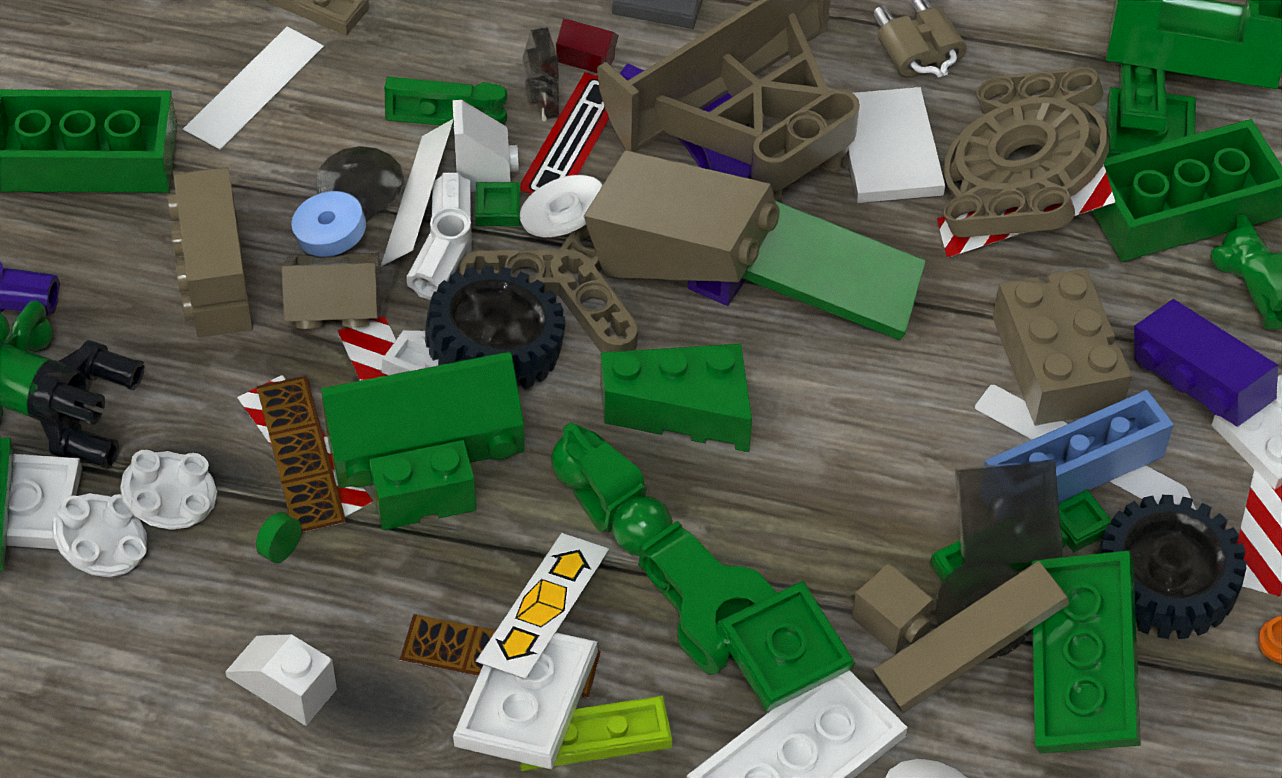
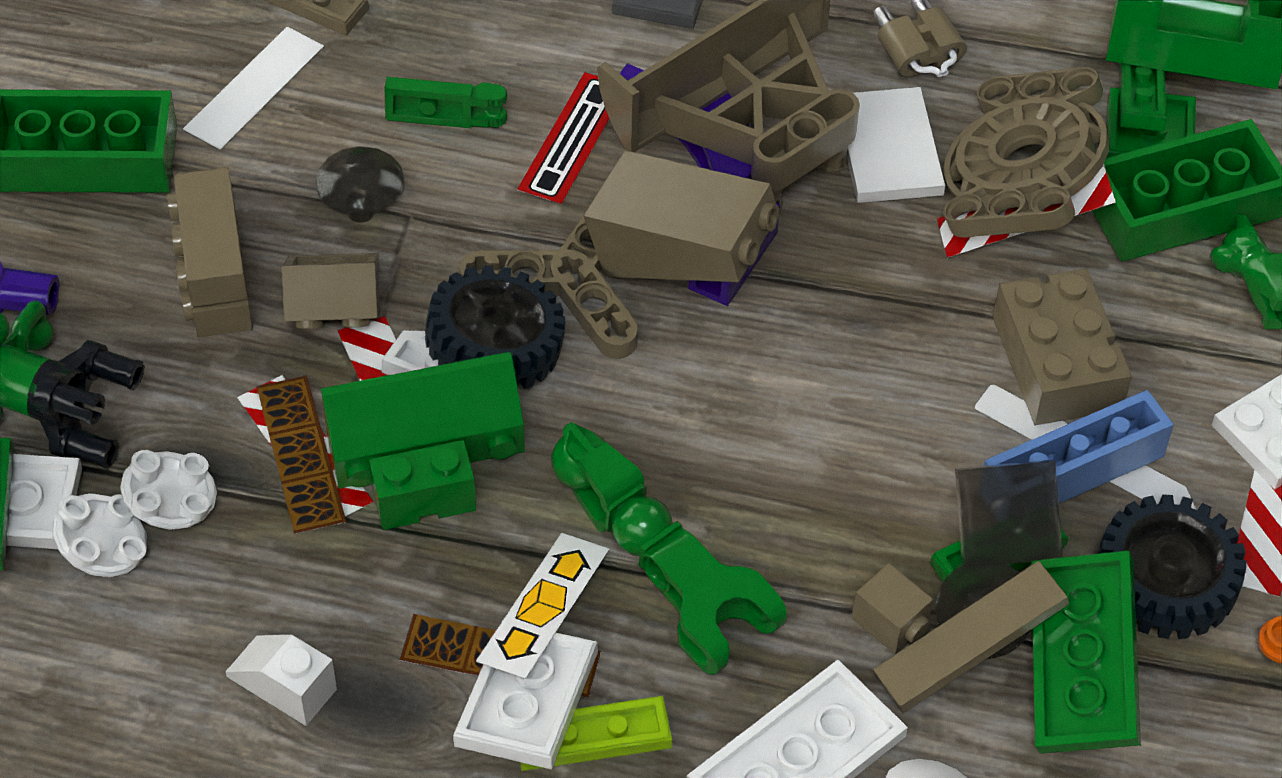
green tile [256,512,302,563] -> none
light blue piece [291,191,366,257] -> none
white sticker [380,119,454,267] -> none
white piece [407,173,473,300] -> none
white slope [453,100,519,192] -> none
green tile [475,182,520,226] -> none
white dish [520,175,603,237] -> none
clear smoke wing [523,27,559,121] -> none
dark red piece [556,18,619,73] -> none
green wedge [600,343,752,452] -> none
green tile [716,580,855,712] -> none
green tile [742,201,926,340] -> none
green tile [1048,489,1112,553] -> none
dark purple brick [1134,299,1278,427] -> none

